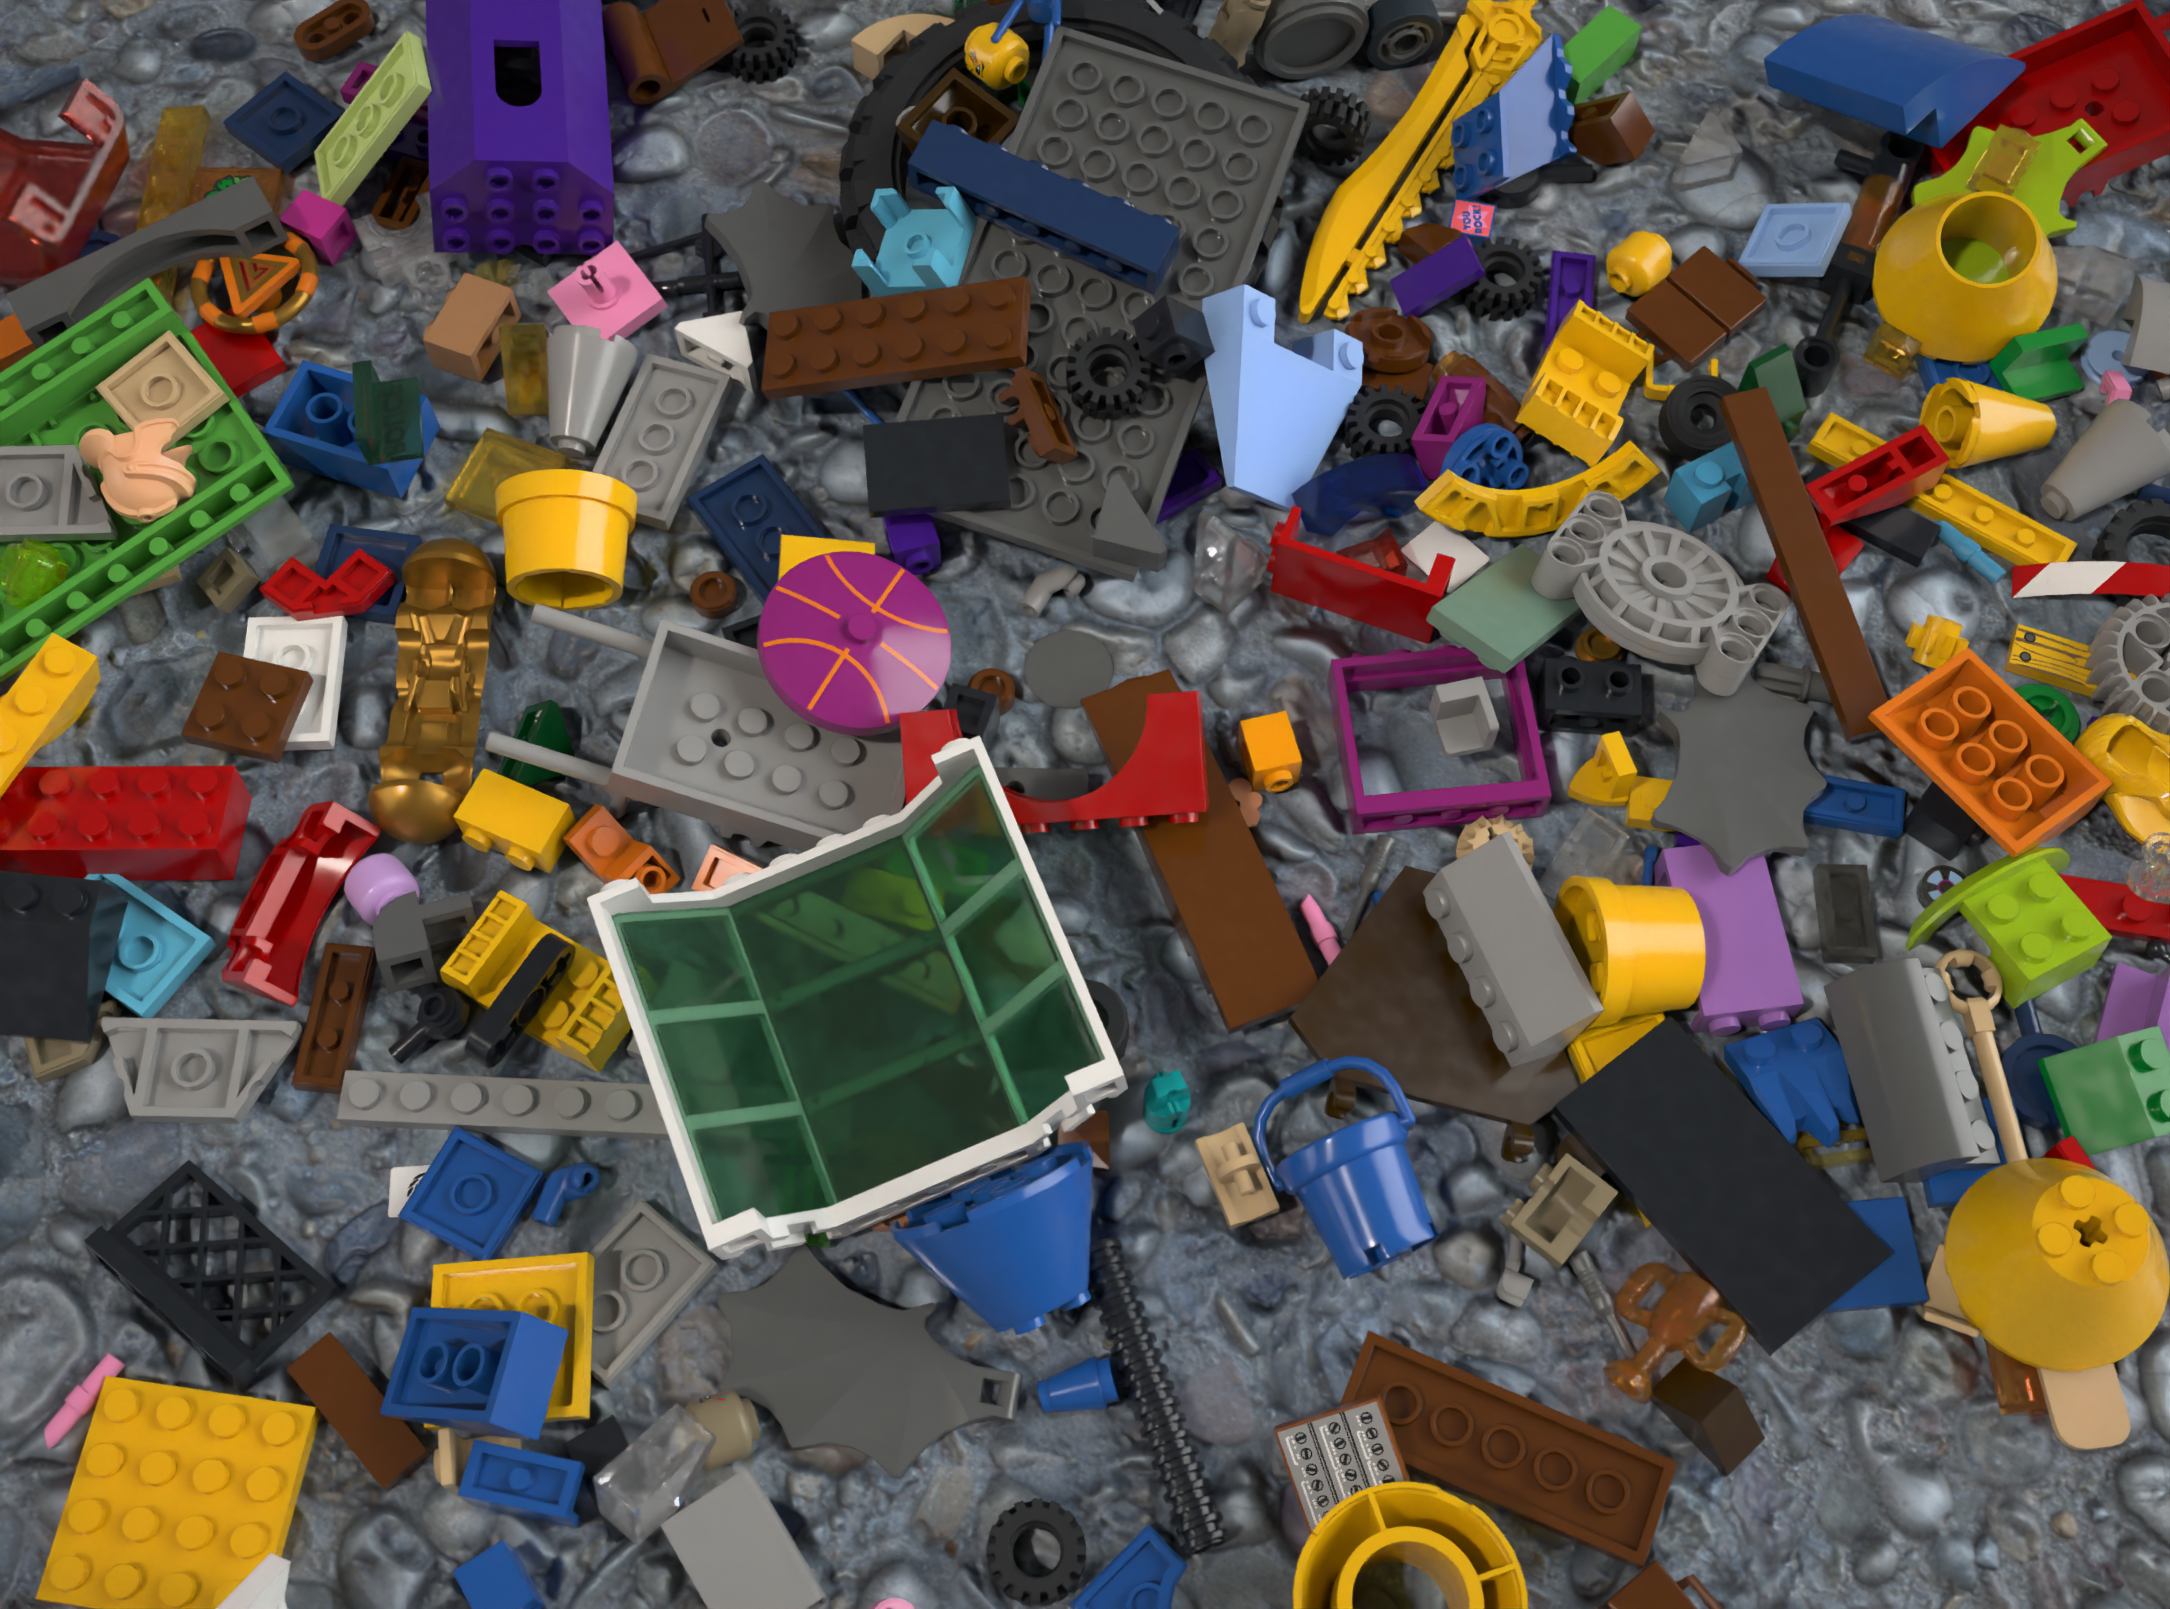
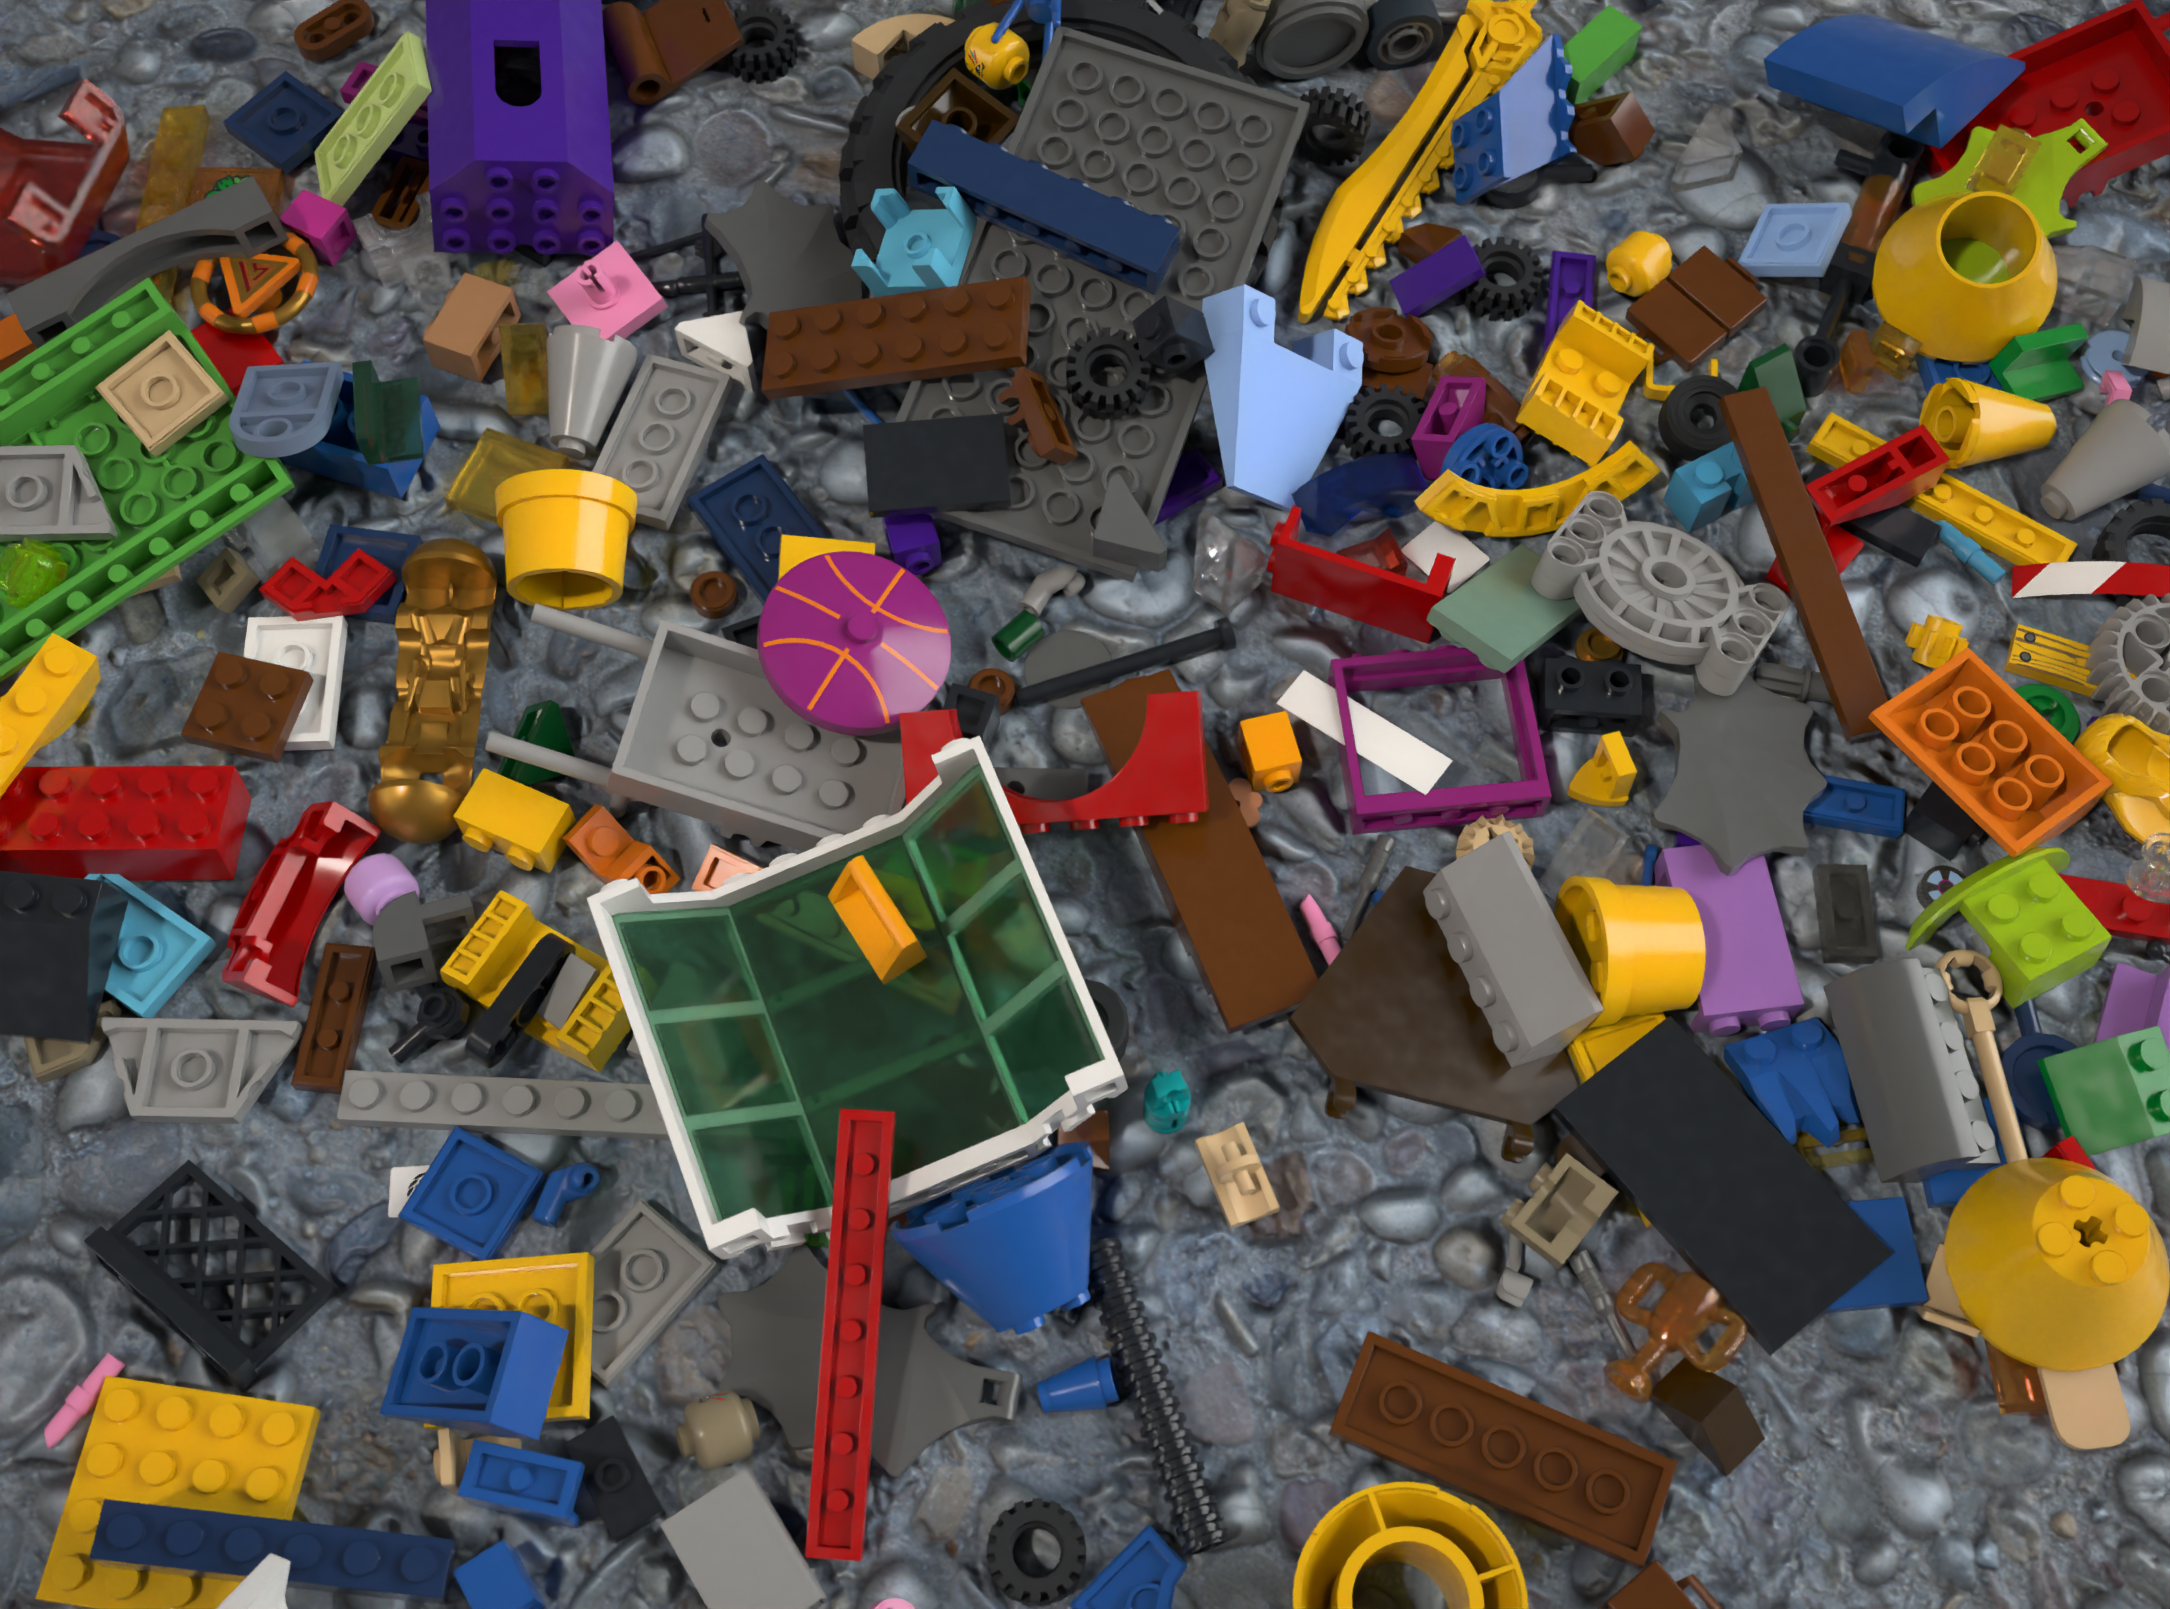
light nougat helmet [79,418,196,523] -> none
reddish brown tile [286,1332,432,1492] -> none
clear slope [593,1403,716,1546] -> none
blue piece [1252,1055,1440,1280] -> none
light grey tile [1273,1393,1410,1535] -> none
light grey panel [1429,676,1499,758] -> none
tile [1448,198,1497,247] -> none
yellow plate [1625,775,1674,833] -> none
none -> dark blue brick [89,1499,458,1605]
none -> sand blue tile [229,361,344,458]
none -> light grey piece [537,952,599,1030]
none -> red plate [805,1108,896,1561]
none -> light orange tile [827,855,928,985]
none -> dark green hinge [991,610,1045,662]
none -> black bar [1015,617,1236,706]
none -> white sticker [1276,670,1453,795]
none -> clear orange tile [1839,329,1876,393]

